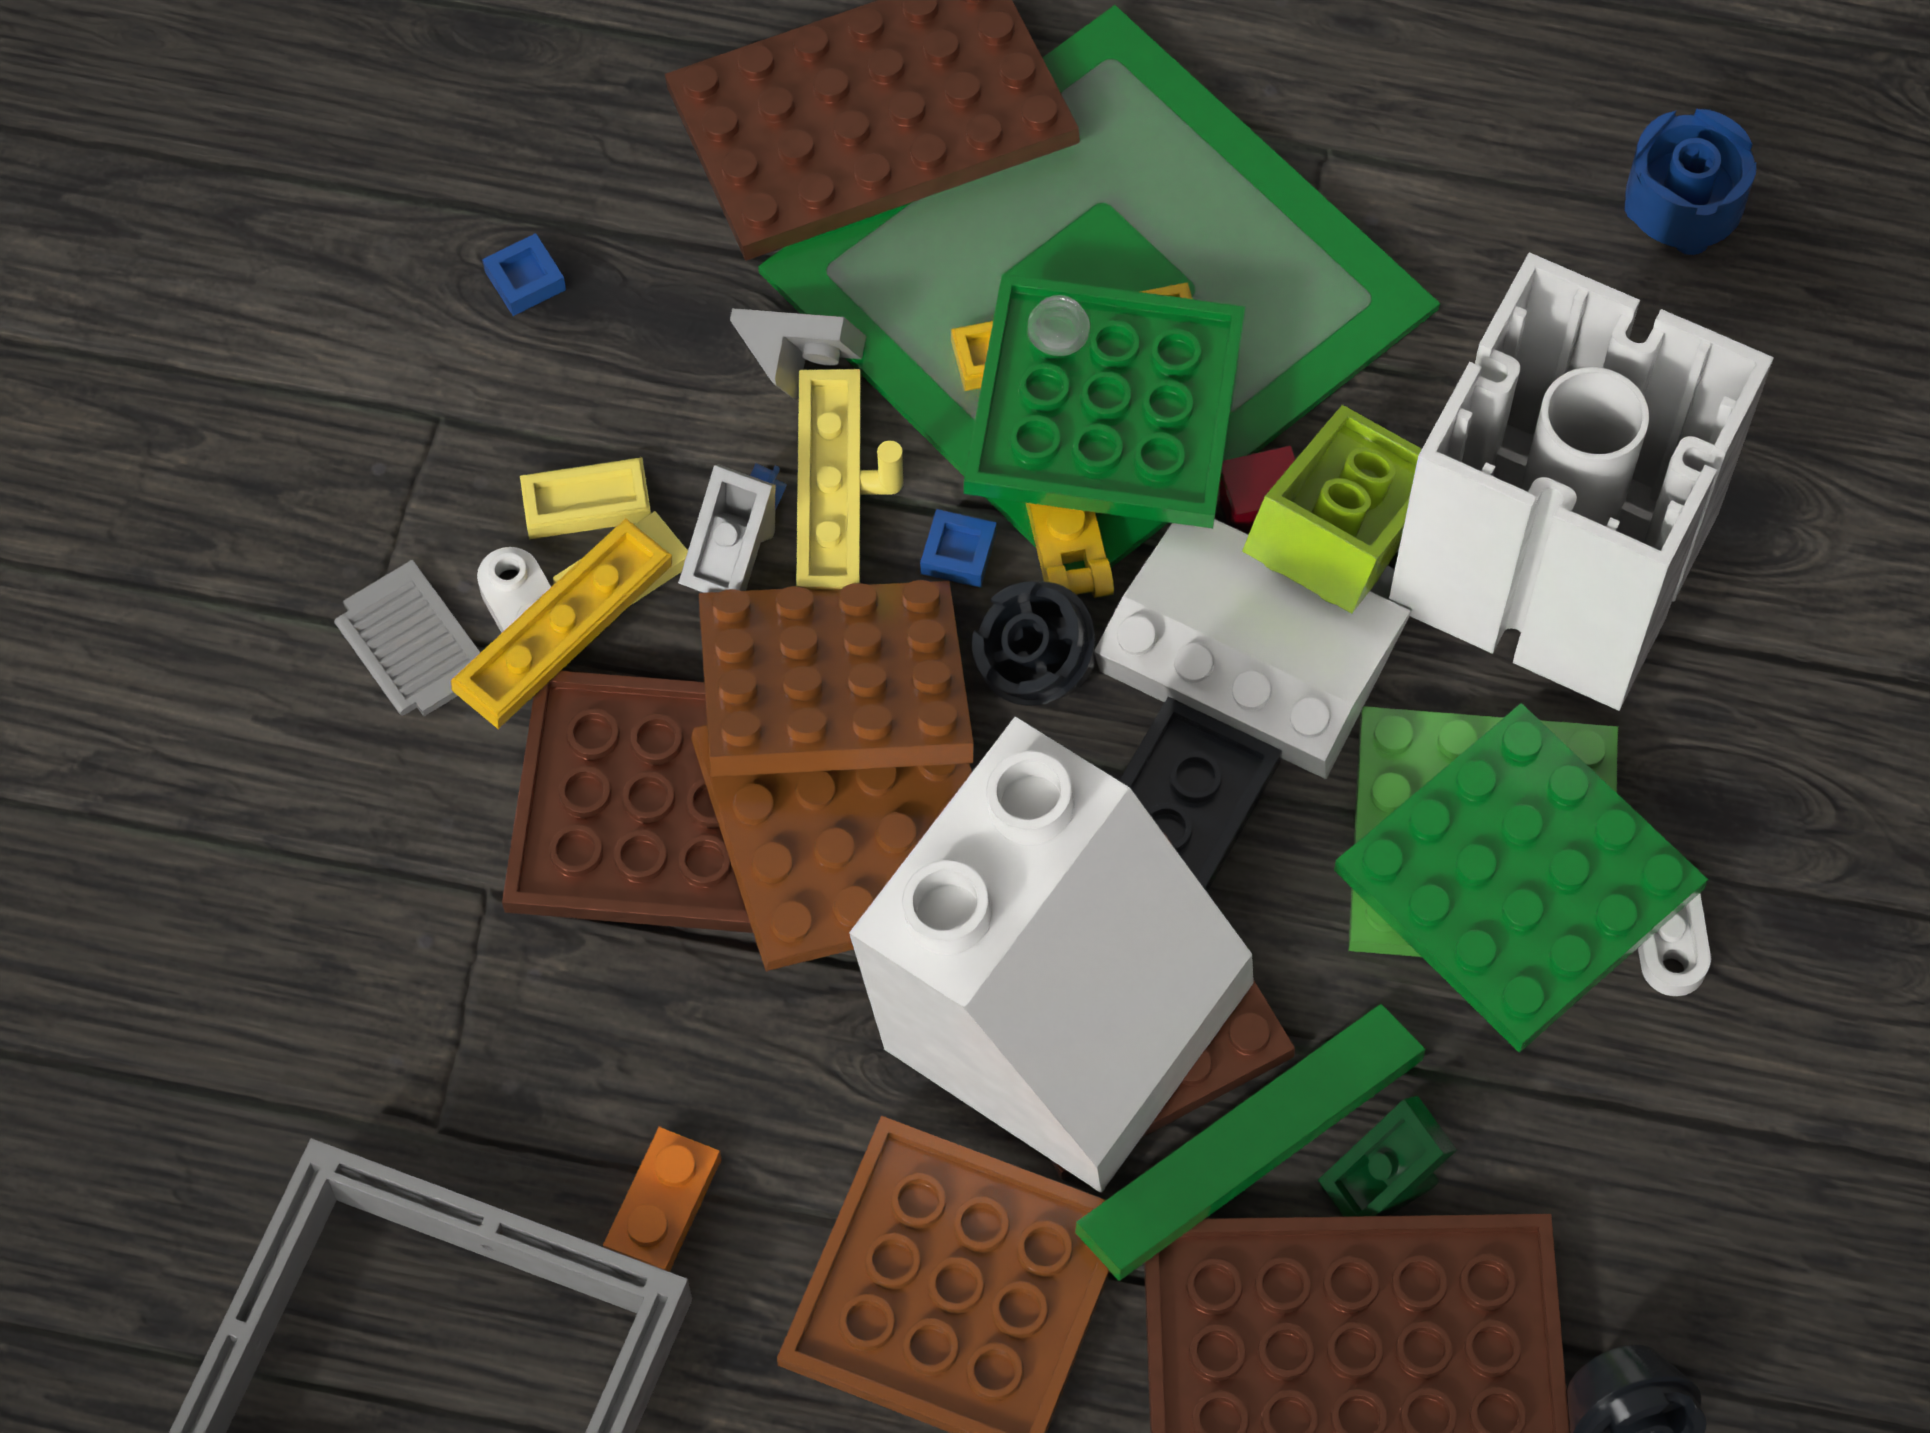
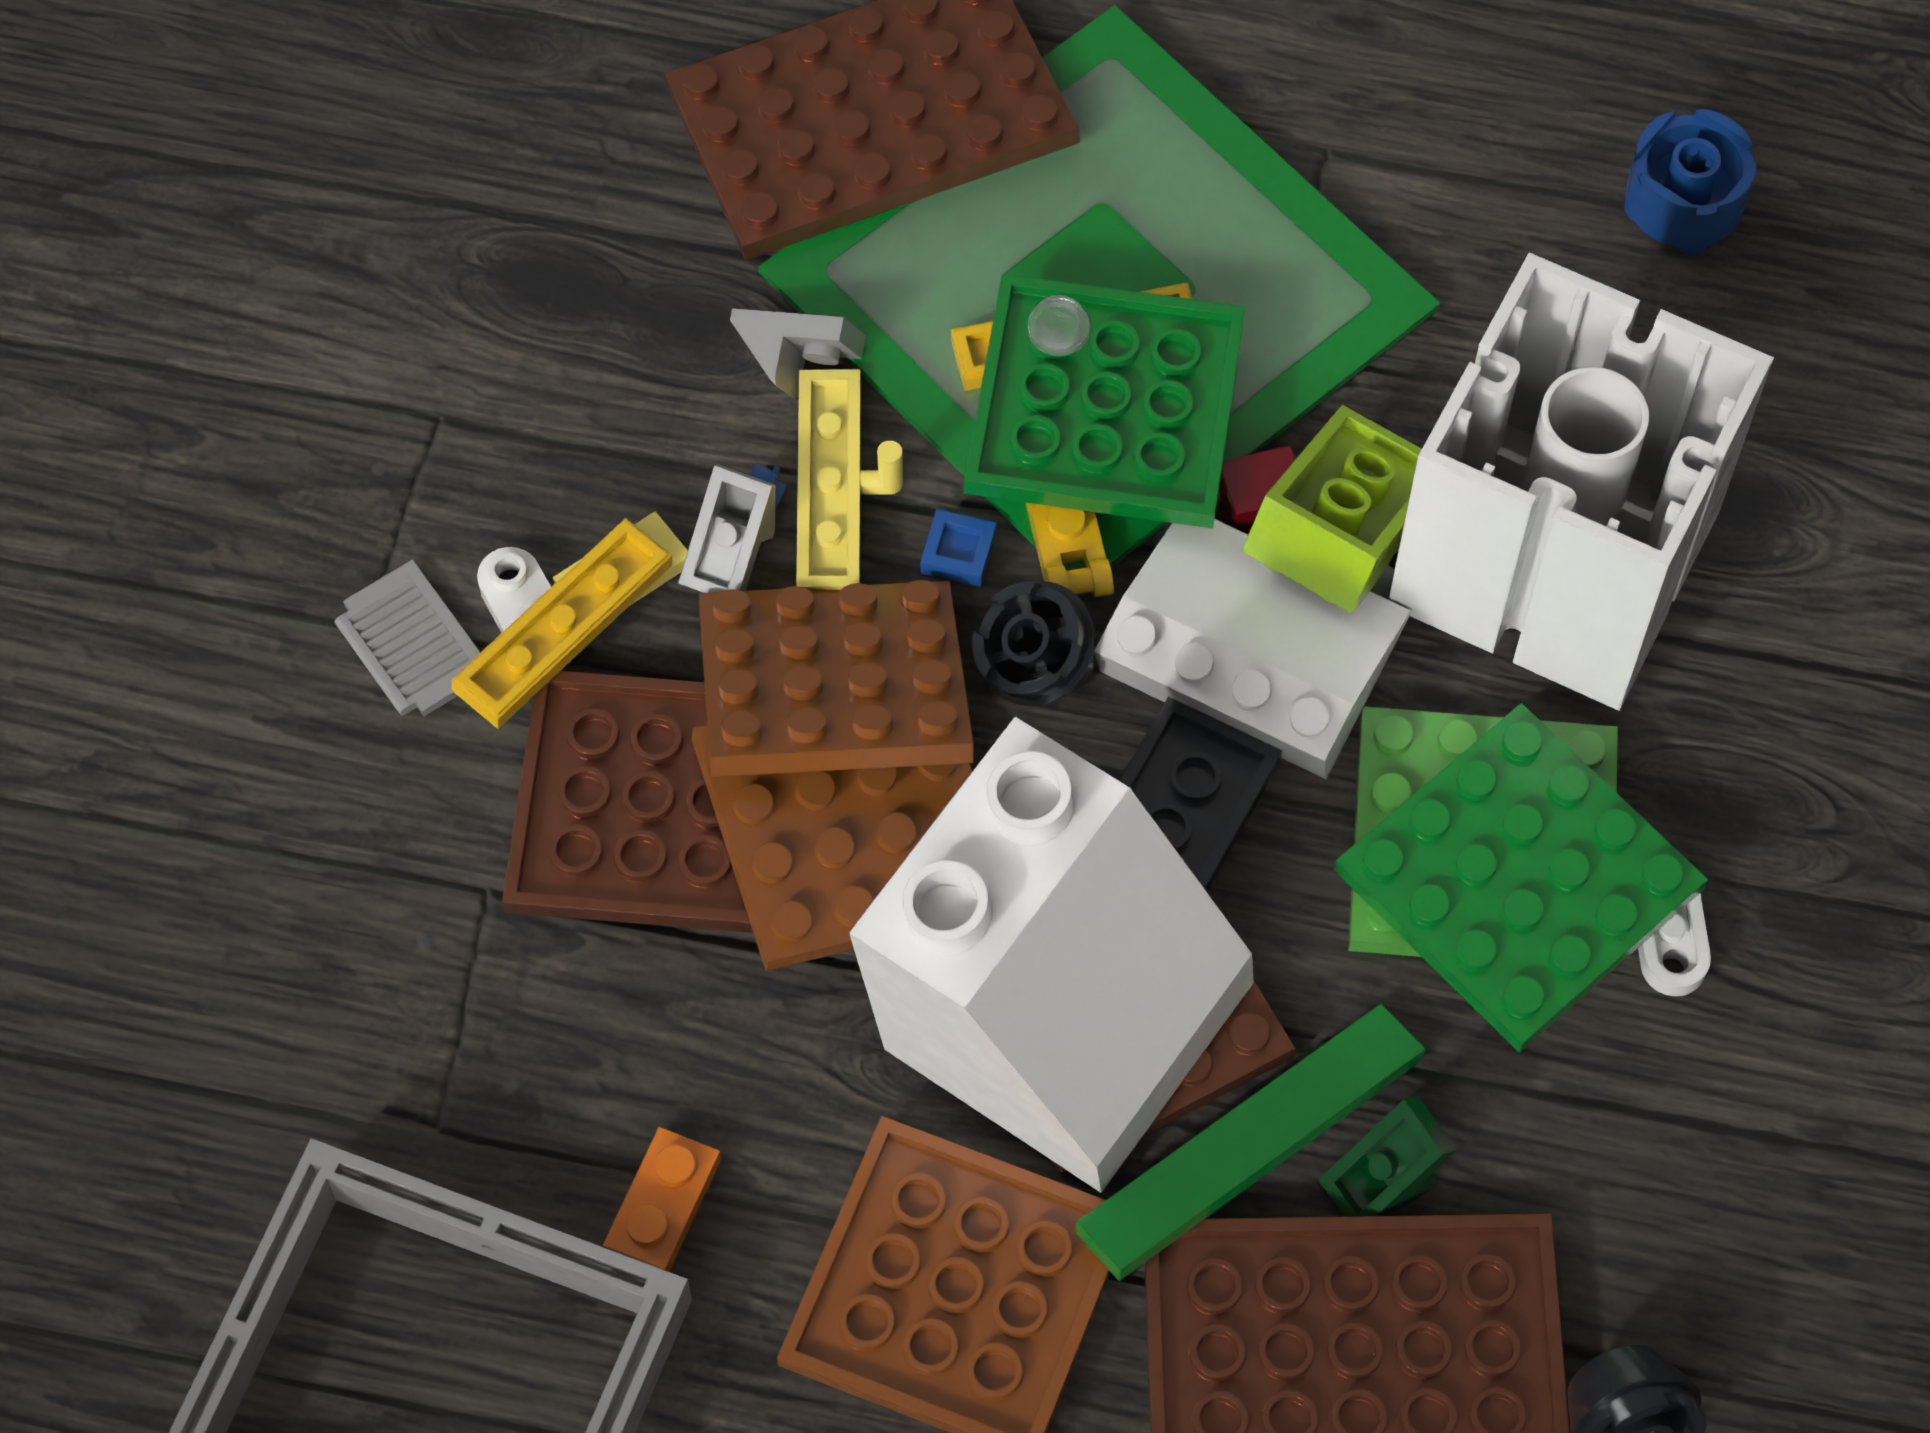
blue plate [482,233,566,316] -> none
light yellow tile [520,457,651,539] -> none

